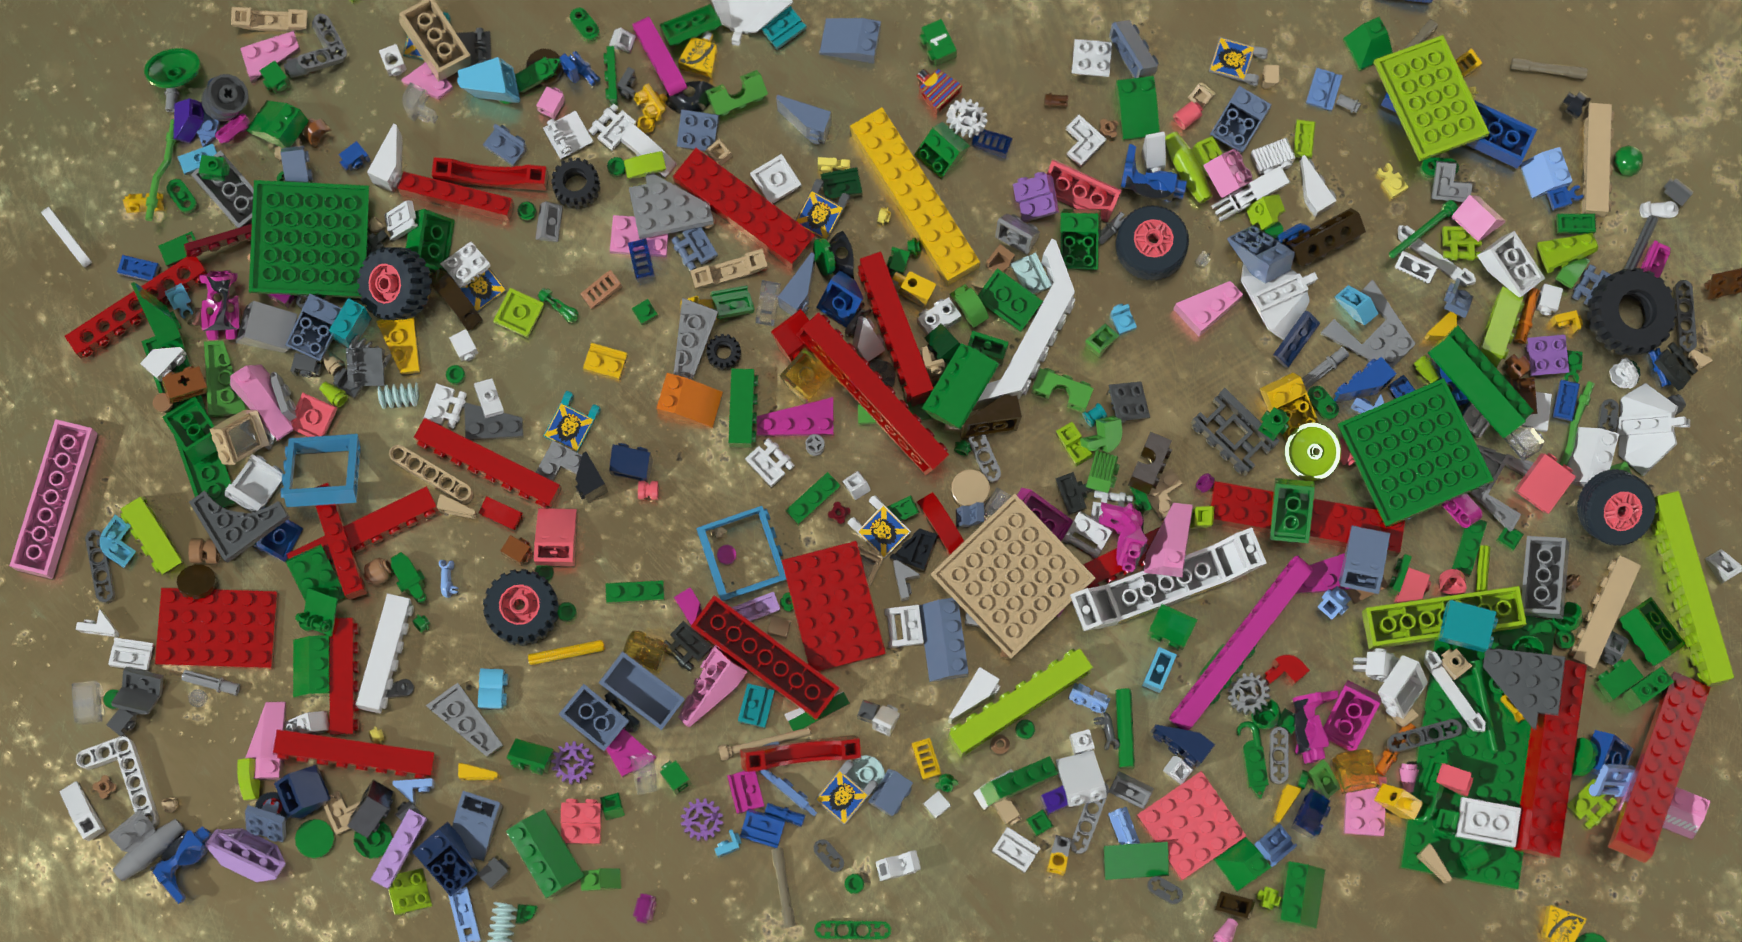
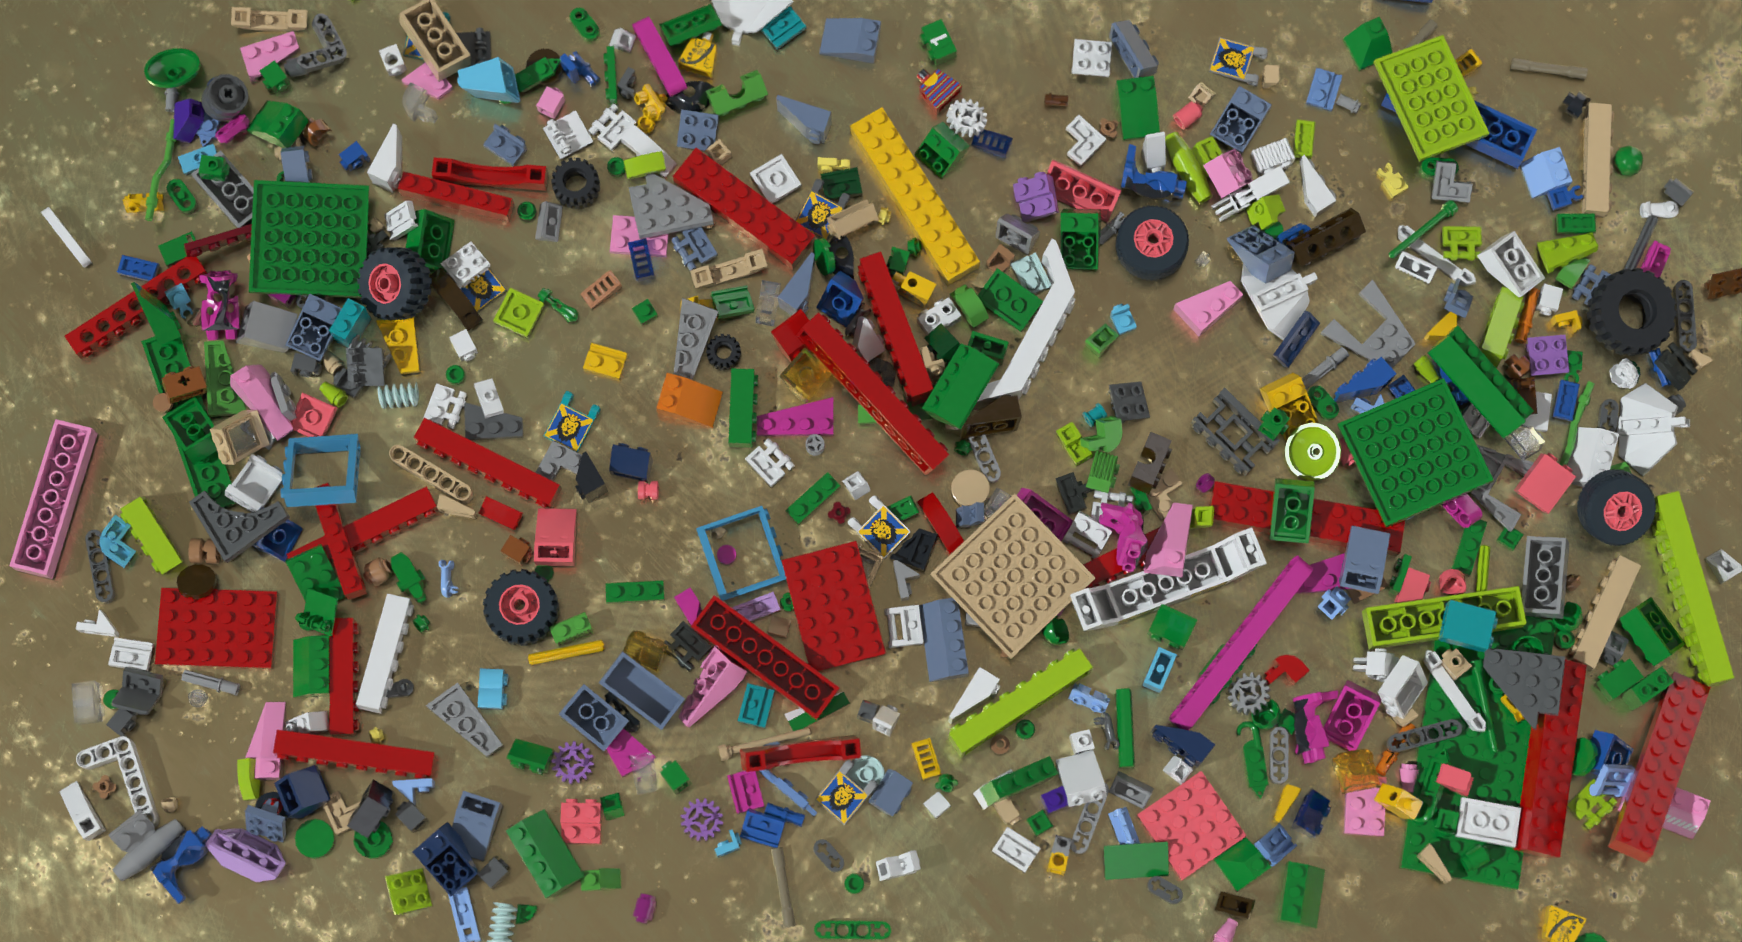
white slope [140,347,187,382] -> none
lavender plate [370,809,427,889] -> none
yellow slope [458,763,500,781] -> none
green tile [557,602,577,622] -> none
bright green arch [1031,368,1094,413] -> none
lime gear [1256,886,1282,910] -> none
green tile [1296,769,1310,790] -> none
bright green slope [1308,760,1341,800] -> none
medium azure slope [1335,285,1379,325] -> none
bright pink slope [1452,195,1506,242] -> none
none -> bright green brick [549,612,593,647]
none -> tan window [827,199,879,239]
none -> green hair [1043,615,1069,645]

